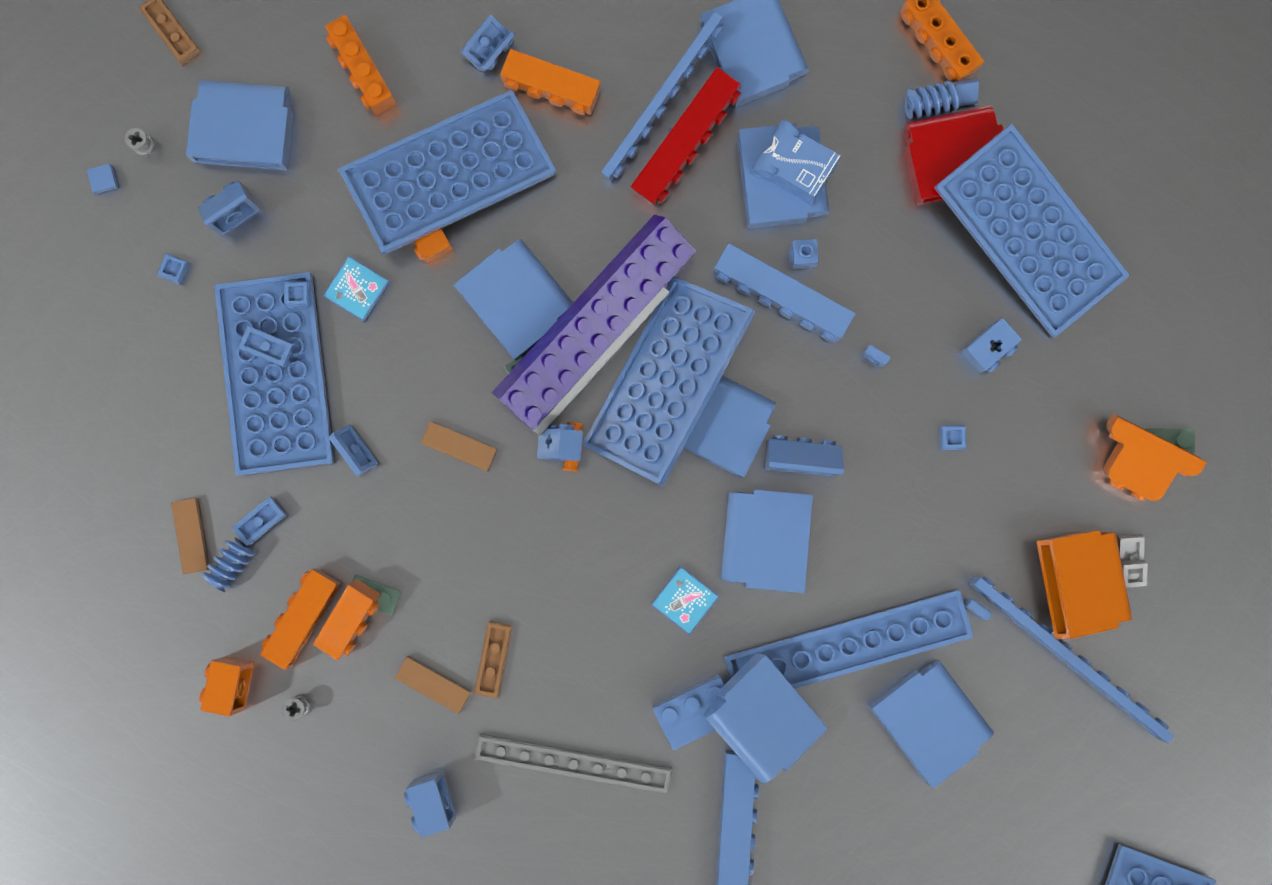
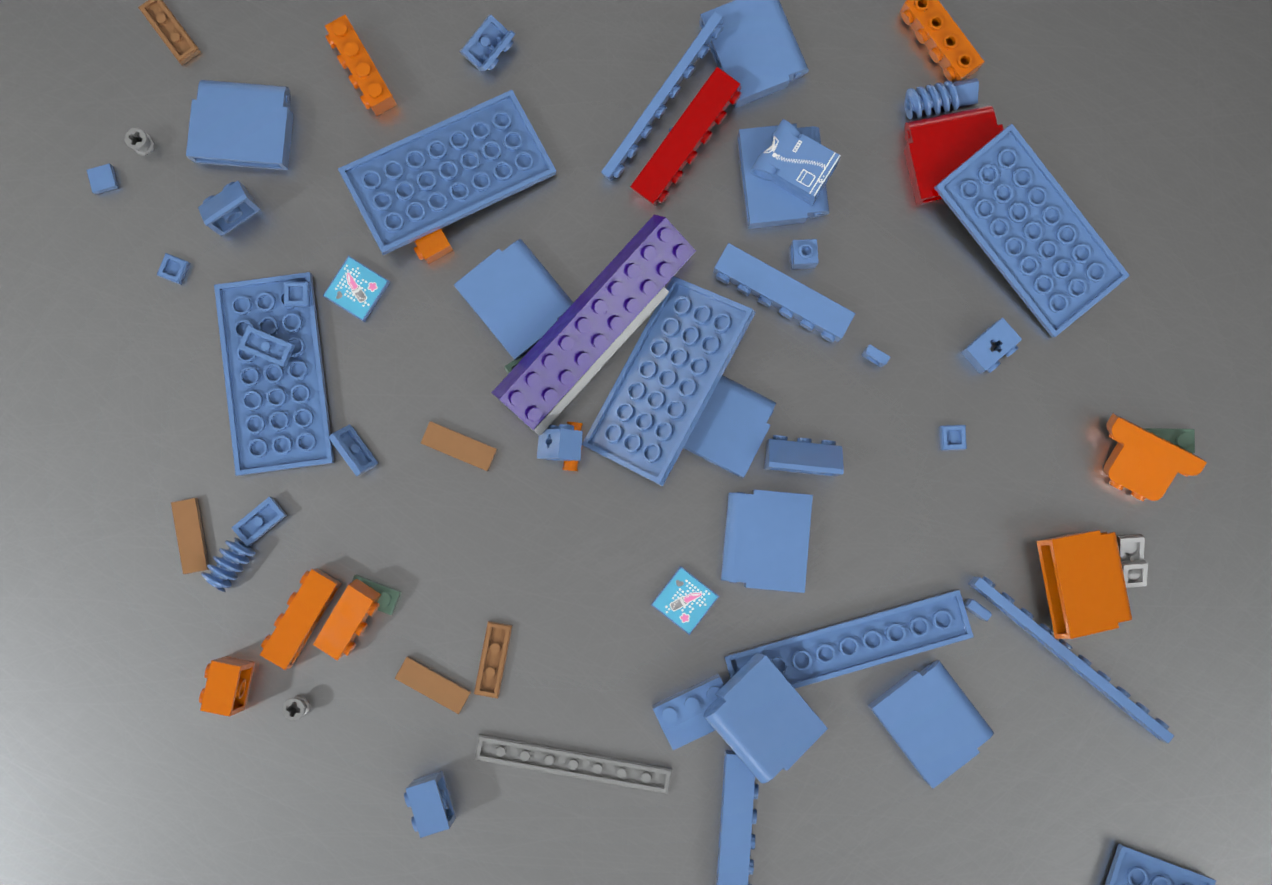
orange brick [500,49,601,115] -> none

